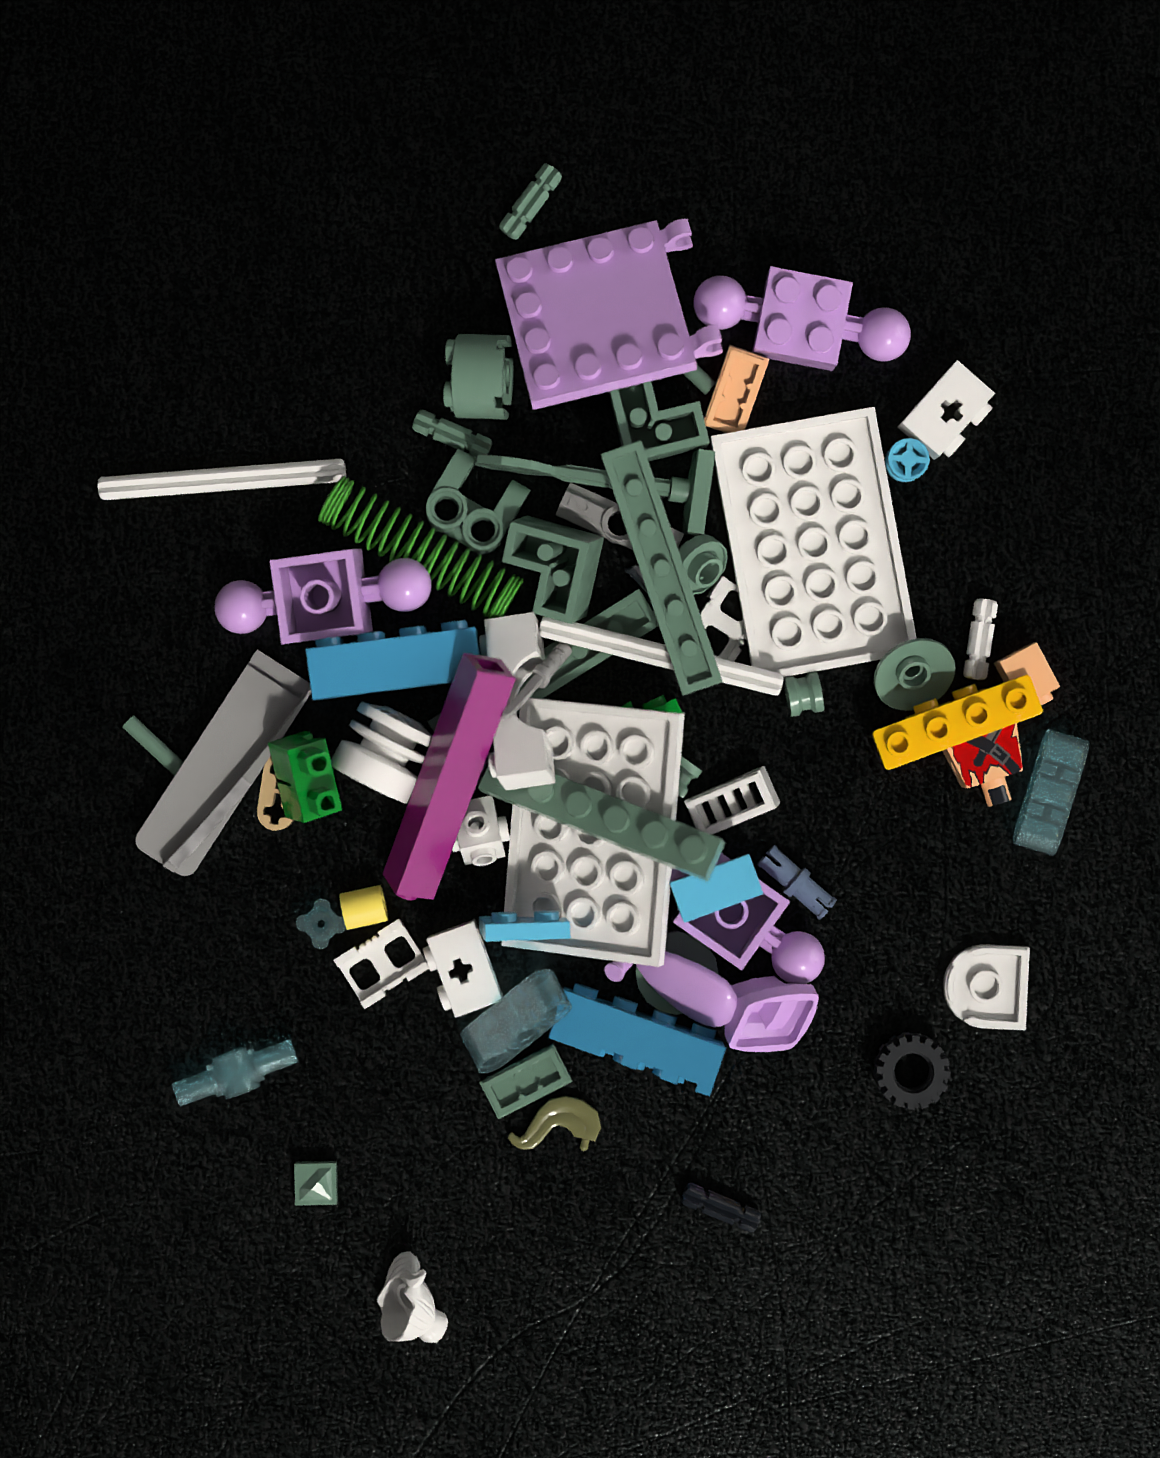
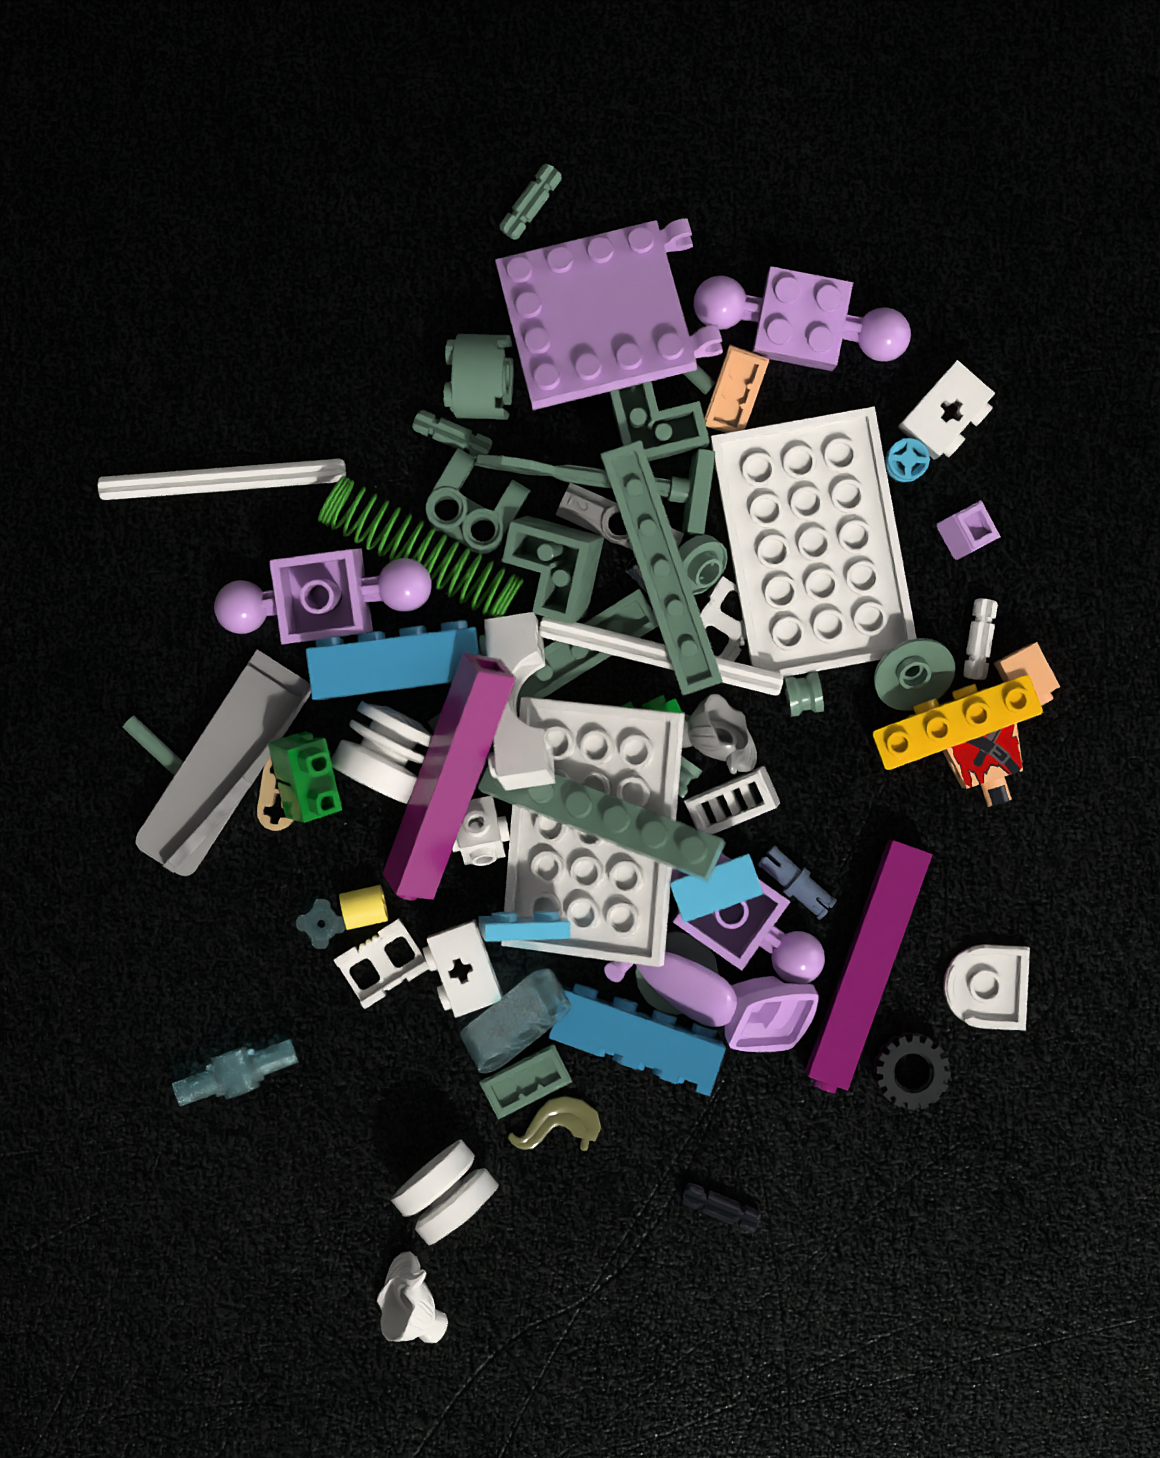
sand green tile [294,1161,338,1206] -> none
light grey piece [502,642,572,720] -> none
clear light blue beam [1013,729,1089,856] -> none
none -> white wheel [391,1140,499,1245]
none -> light grey hair [682,694,757,774]
none -> magenta brick [805,839,933,1094]
none -> lavender slope [937,501,1001,560]

